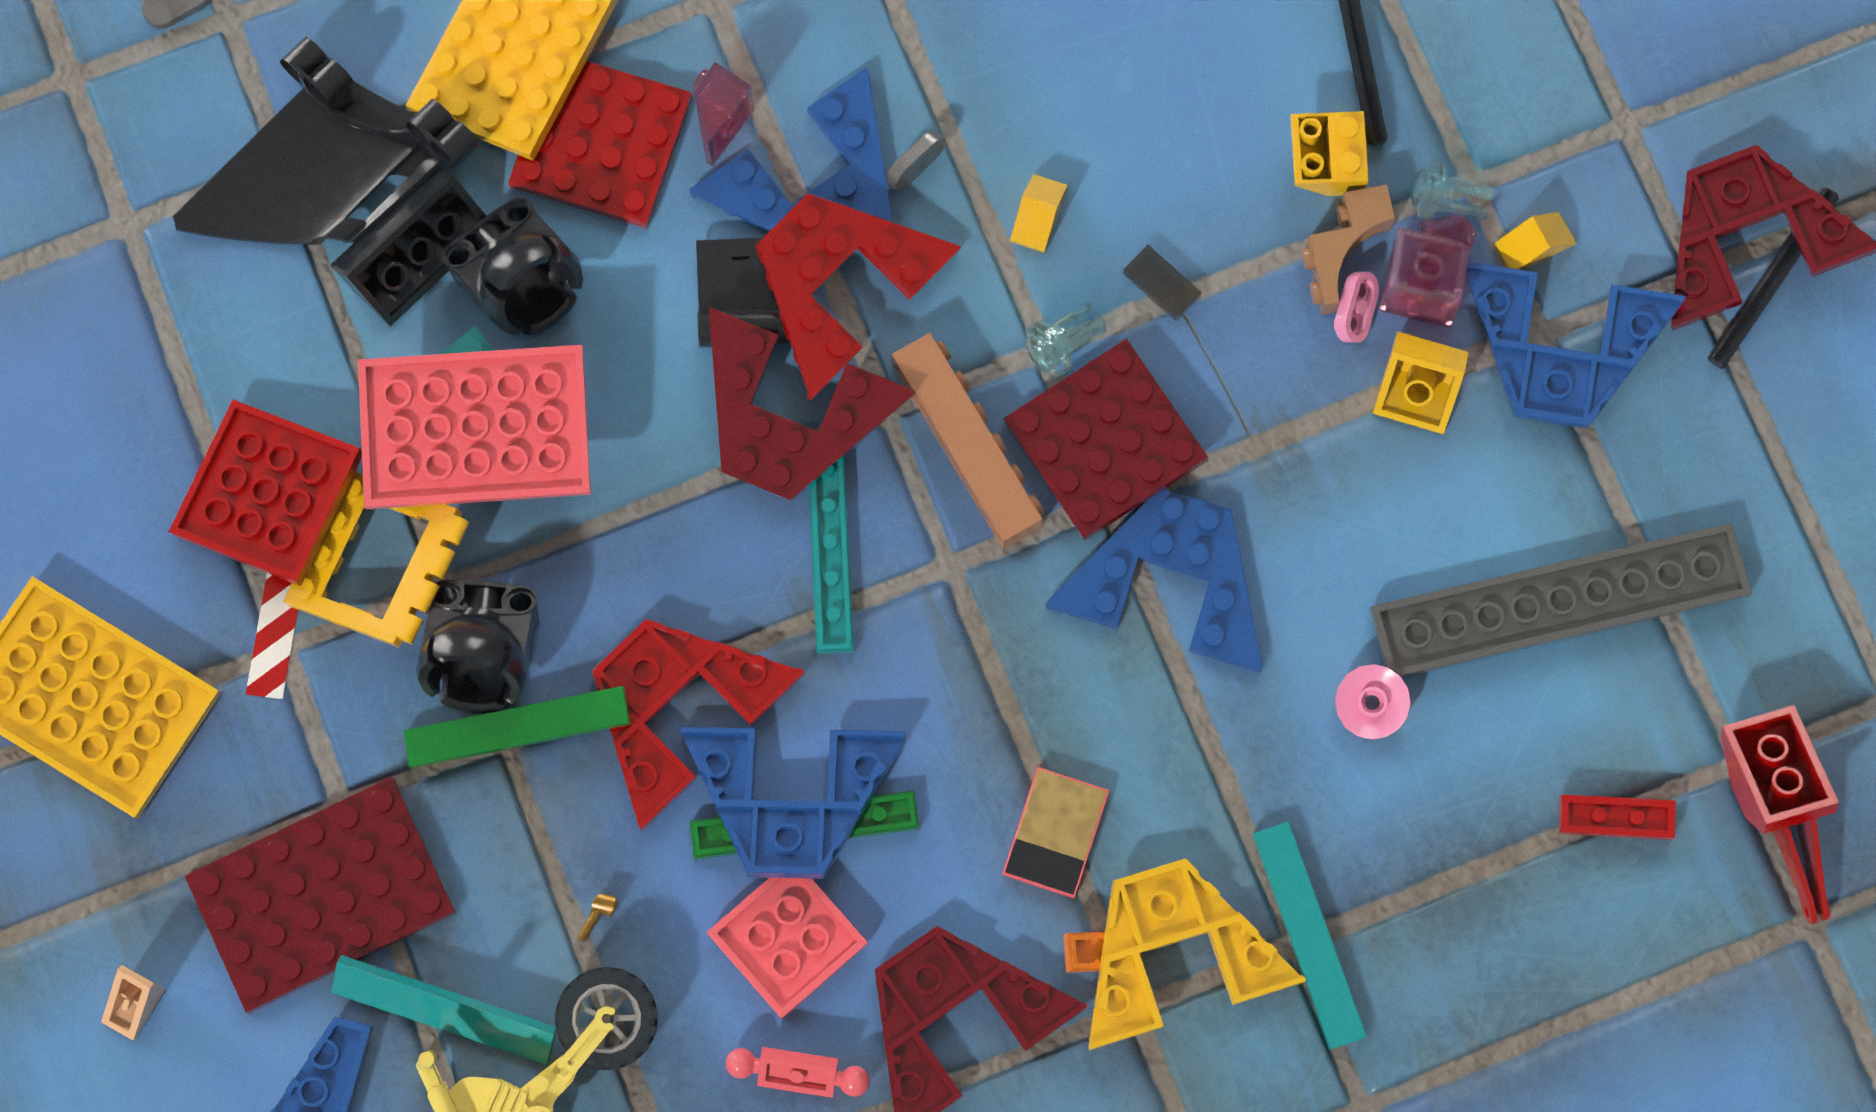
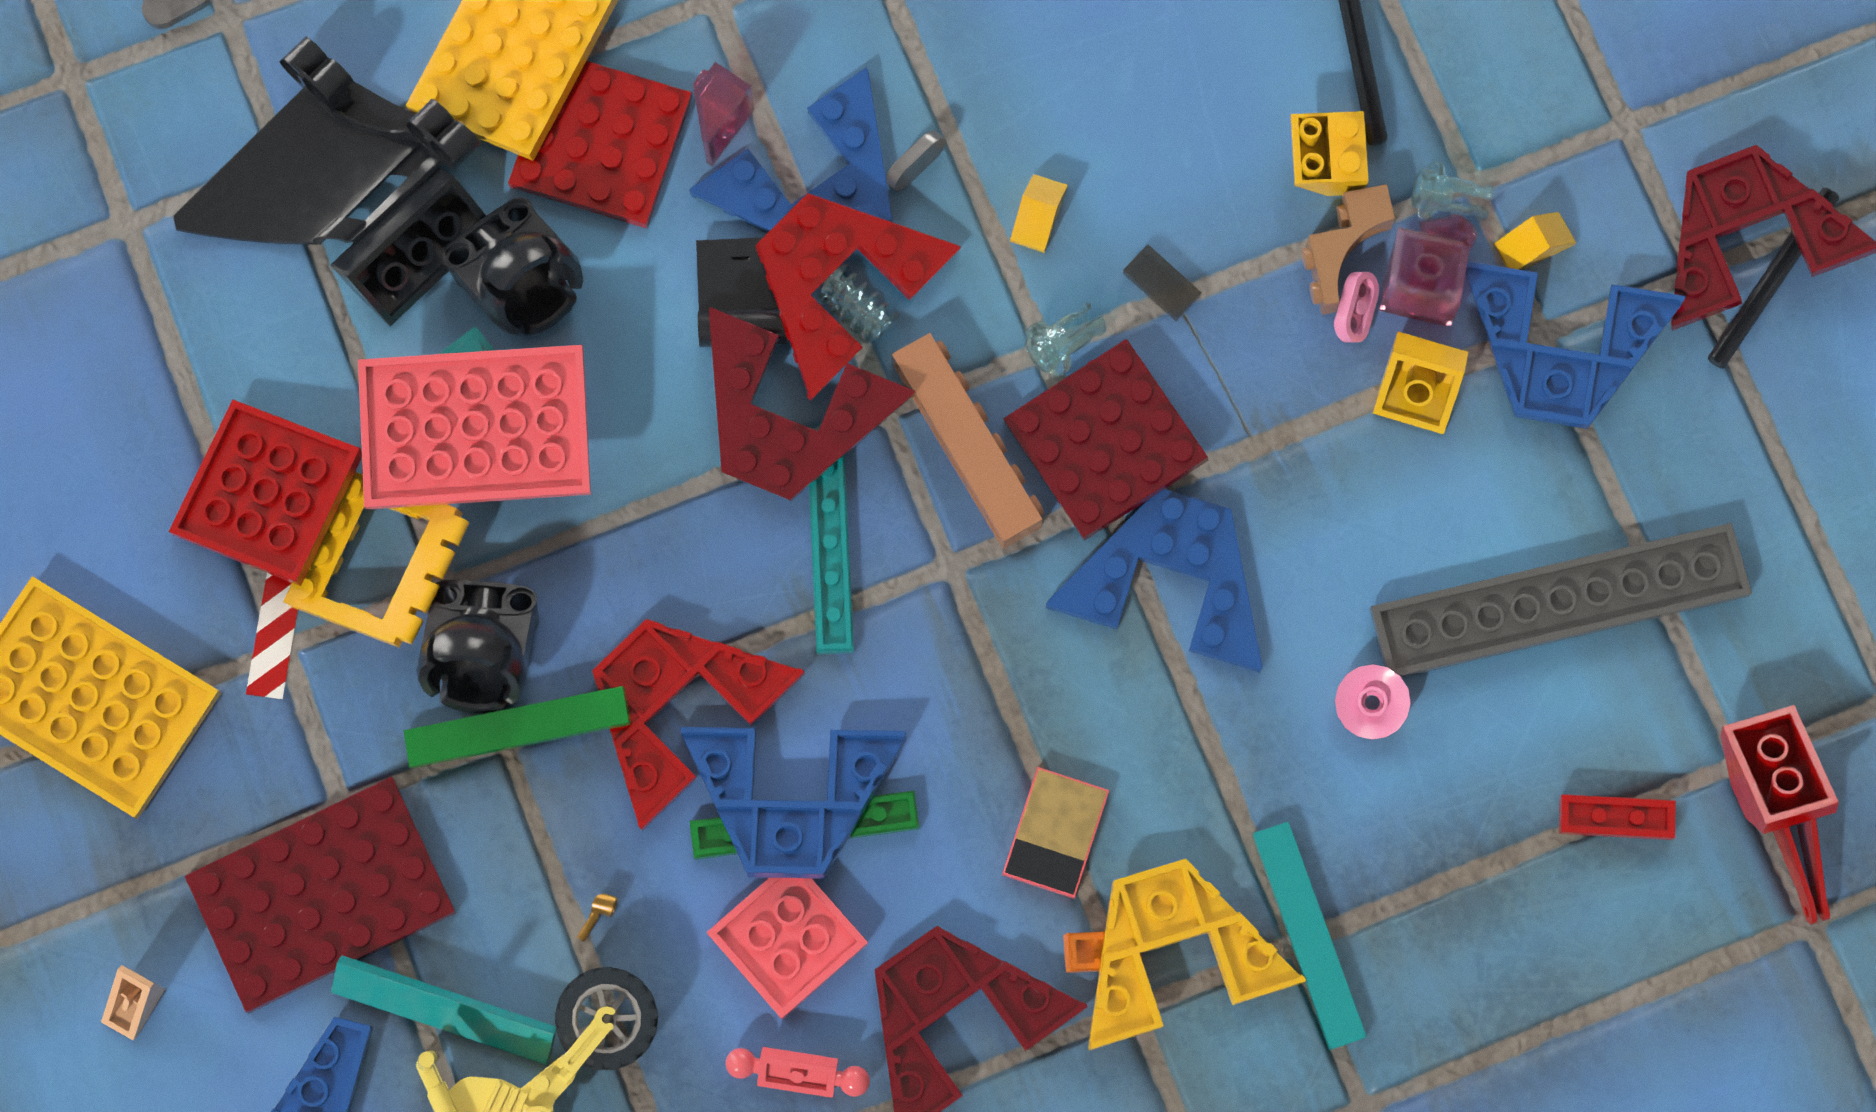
none -> clear light blue piece [818,264,900,343]

